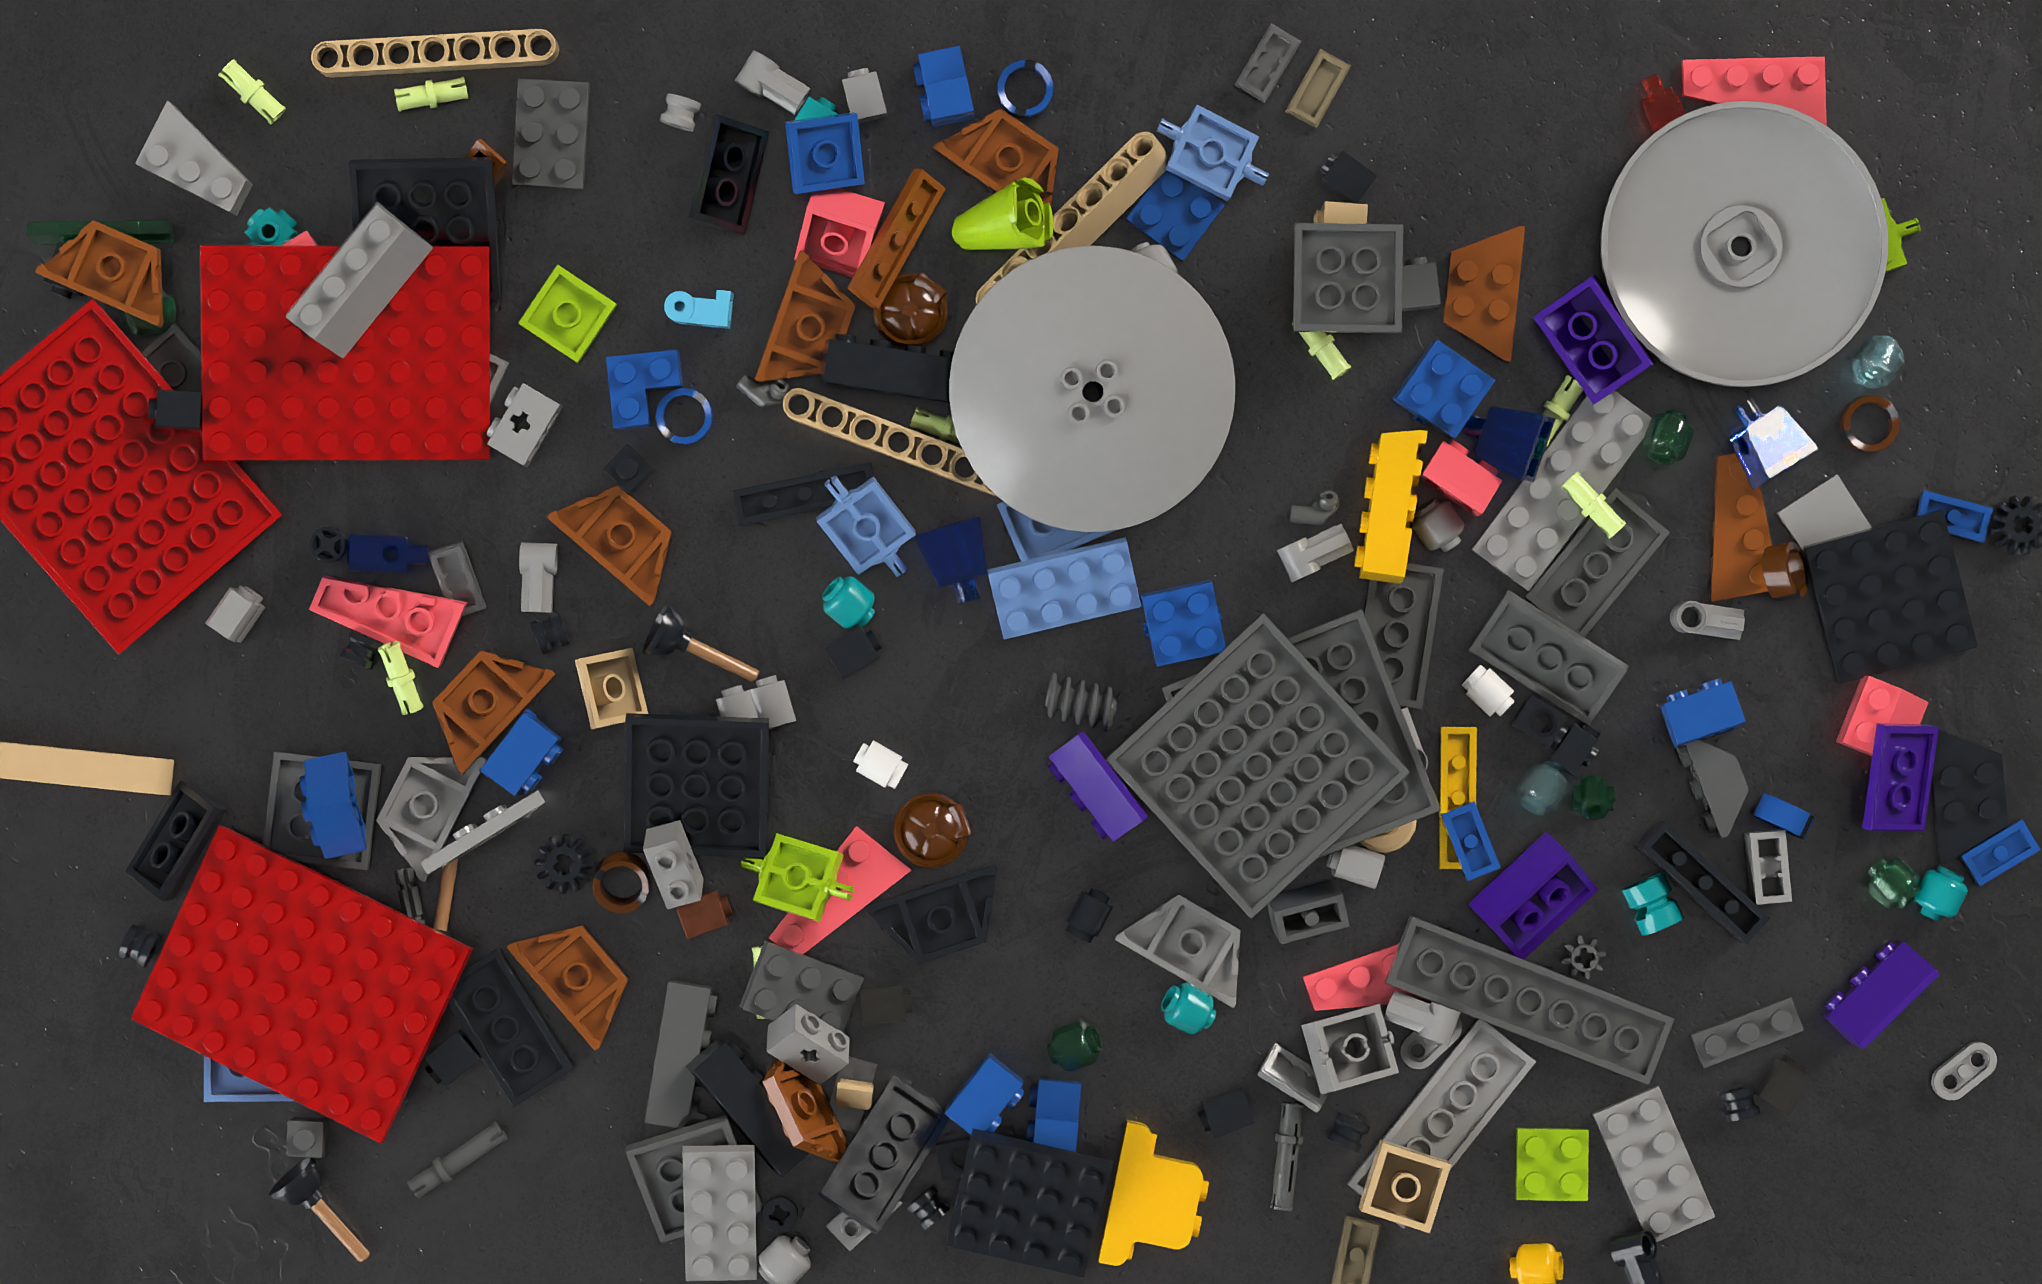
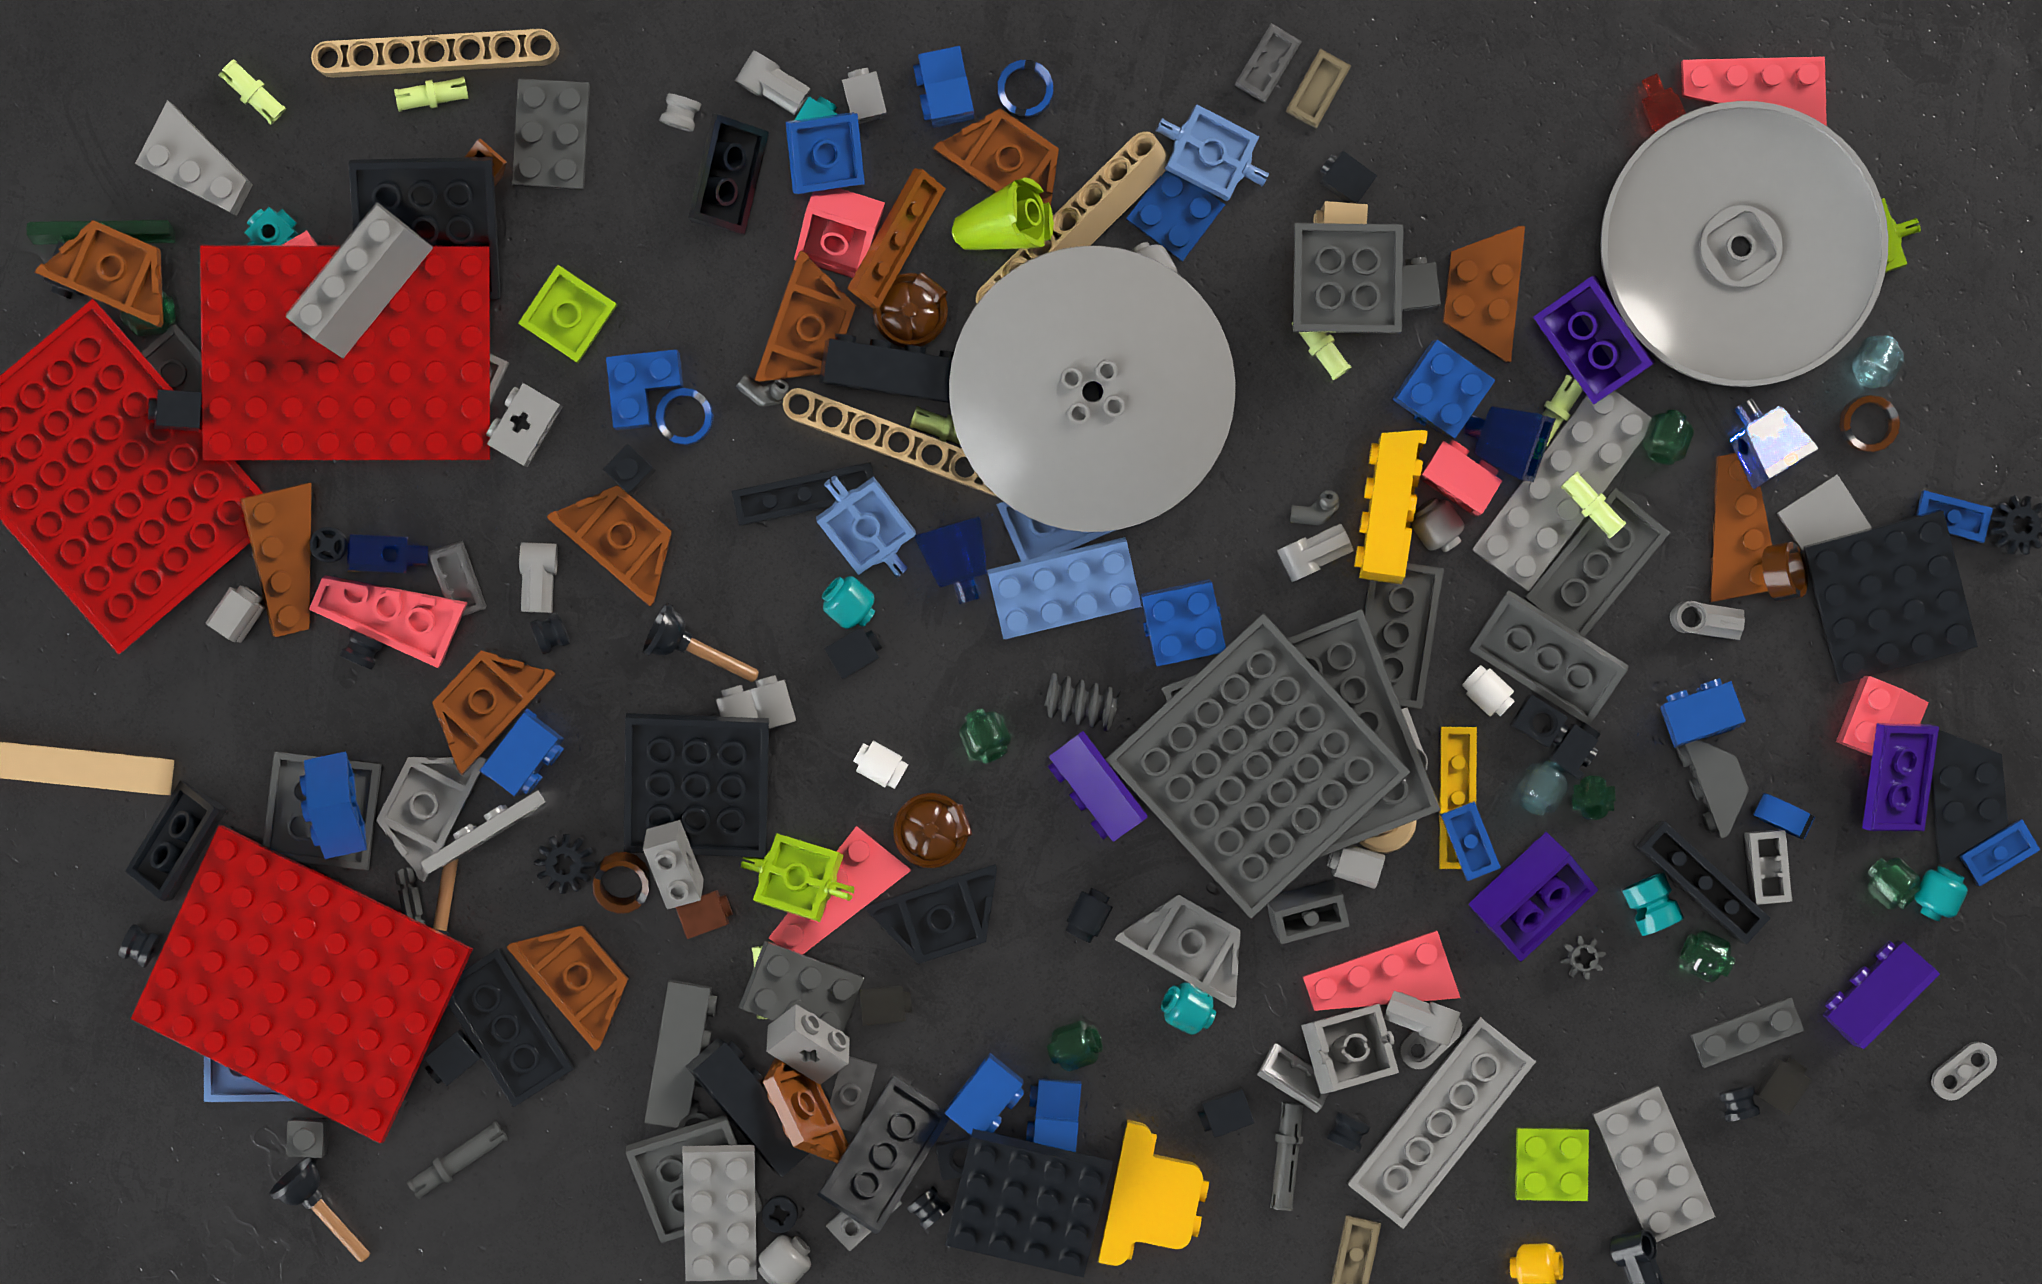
yellowish green pin [378,641,423,715] -> none
tan slope [575,648,648,729] -> none
medium azure leg [664,290,734,329] -> none
tan slope [836,1078,874,1110] -> none
tan brick [1358,1139,1451,1233] -> none
dark grey plate [1385,916,1675,1085] -> none
none -> dark orange wing [240,482,311,637]
none -> clear green head [959,708,1011,764]
none -> clear green head [1679,930,1735,983]

